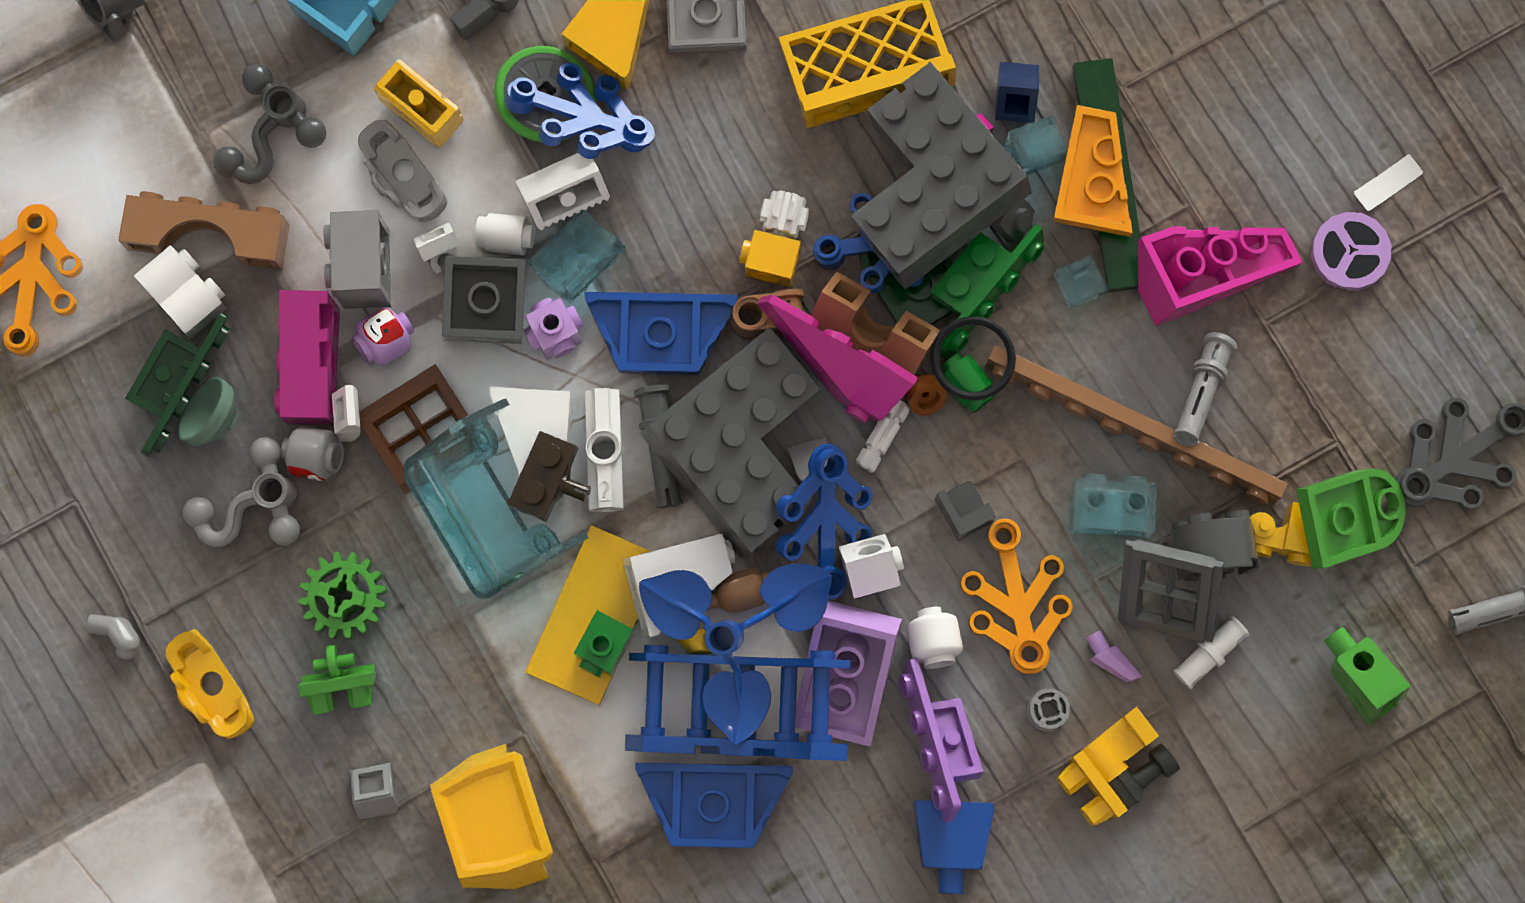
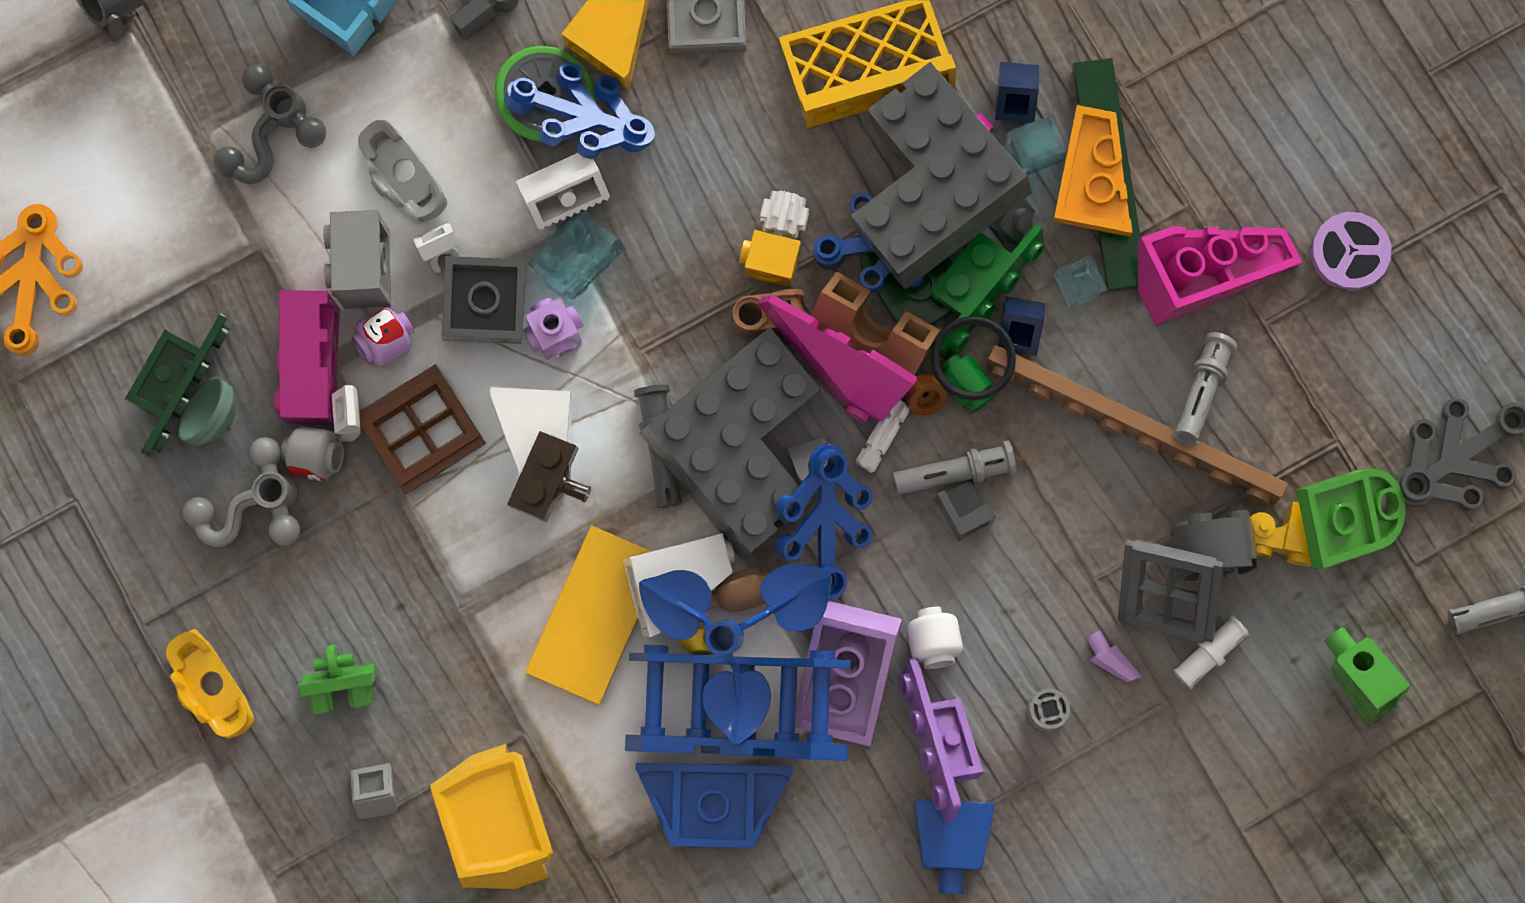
light grey arm [87,614,140,660] -> none
medium nougat arch [118,191,290,270] -> none
white brick [134,245,227,339] -> none
bright green gear [298,552,388,640] -> none
yellow brick [373,59,464,149] -> none
clear light blue windscreen [403,398,589,599] -> none
white brick [475,213,535,256] -> none
green brick [574,610,635,678] -> none
blue wing [585,292,738,375] -> none
white piece [585,388,624,513] -> none
white brick [839,534,904,598] -> none
light orange plant [960,519,1073,675] -> none
yellow hips [1056,706,1180,827] -> none
clear light blue brick [1069,473,1157,538] -> none
white sticker [1354,154,1423,211] -> none
none -> light grey pin [893,440,1017,495]
none -> dark blue brick [998,296,1045,356]

